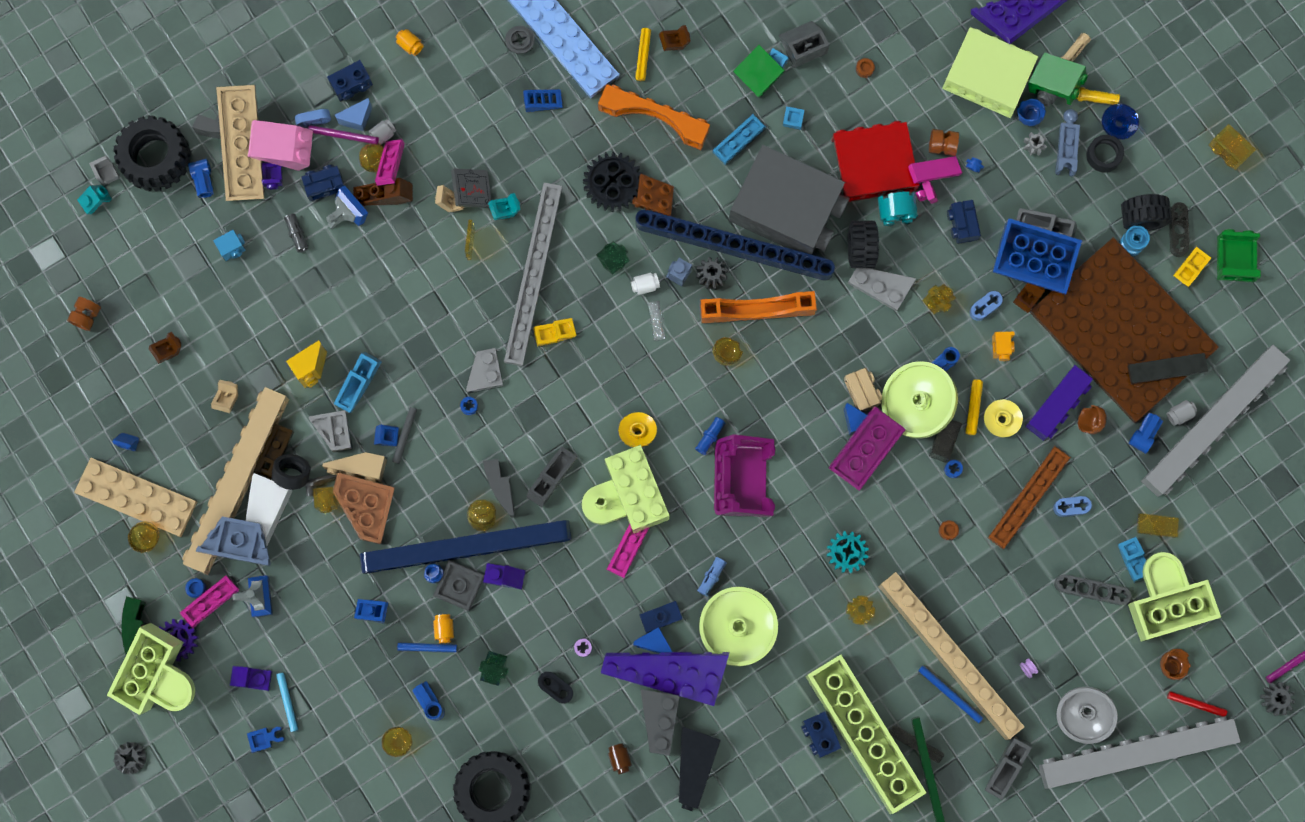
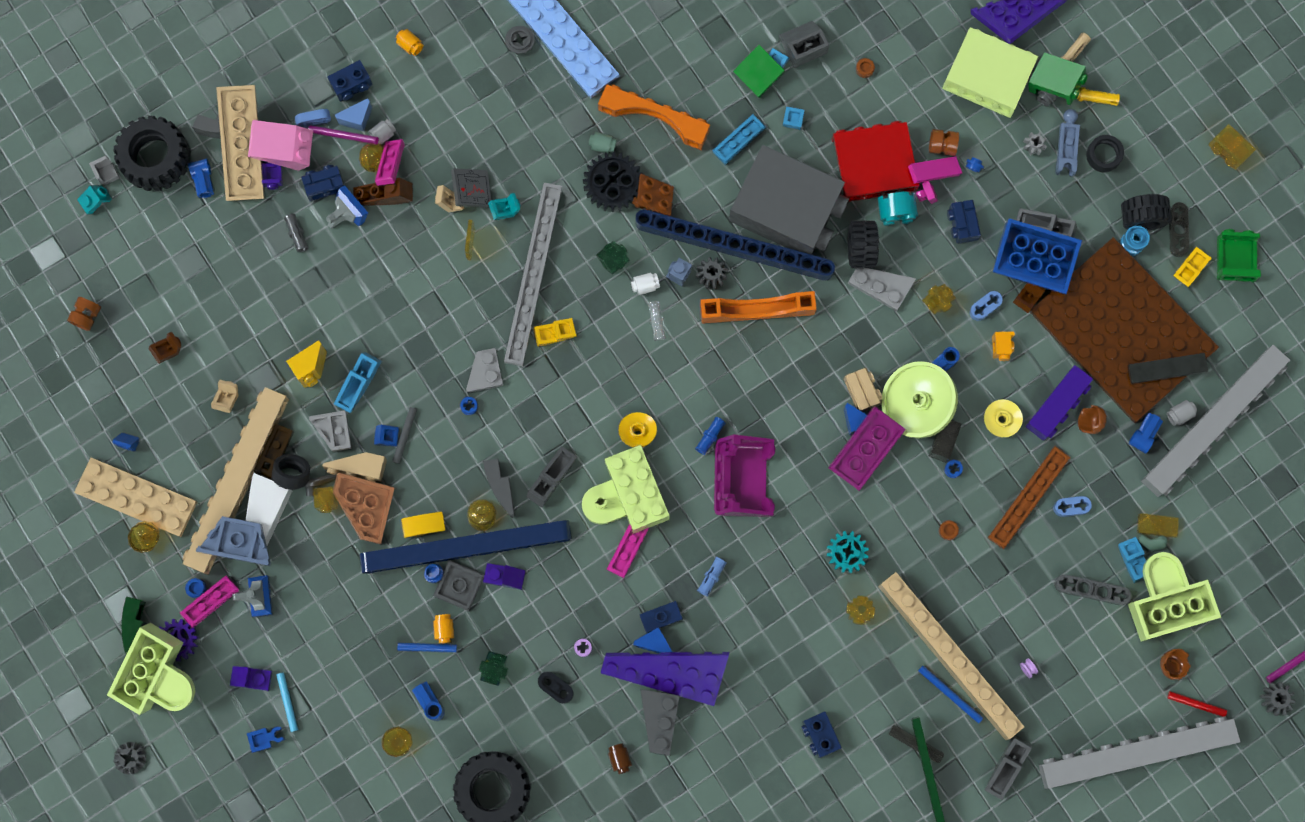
dark azure brick [213,230,246,261] -> none
blue slope [354,599,388,624] -> none
blue slope [523,89,563,112] -> none
yellow axle [636,28,651,81] -> none
reddish brown bracket [659,25,691,51] -> none
black slope [679,727,721,812] -> none
yellowish green dish [699,587,778,666] -> none
clear yellow hair [712,337,743,366] -> none
yellowish green brick [805,655,926,814] -> none
yellow axle [965,379,983,435] -> none
blue hair [1017,99,1046,127] -> none
light grey dish [1056,687,1118,744] -> none
clear blue dish [1101,104,1139,140] -> none
none -> yellow slope [401,512,445,538]
none -> sand green brick [589,132,617,154]
none -> sand green arm [1138,534,1168,551]

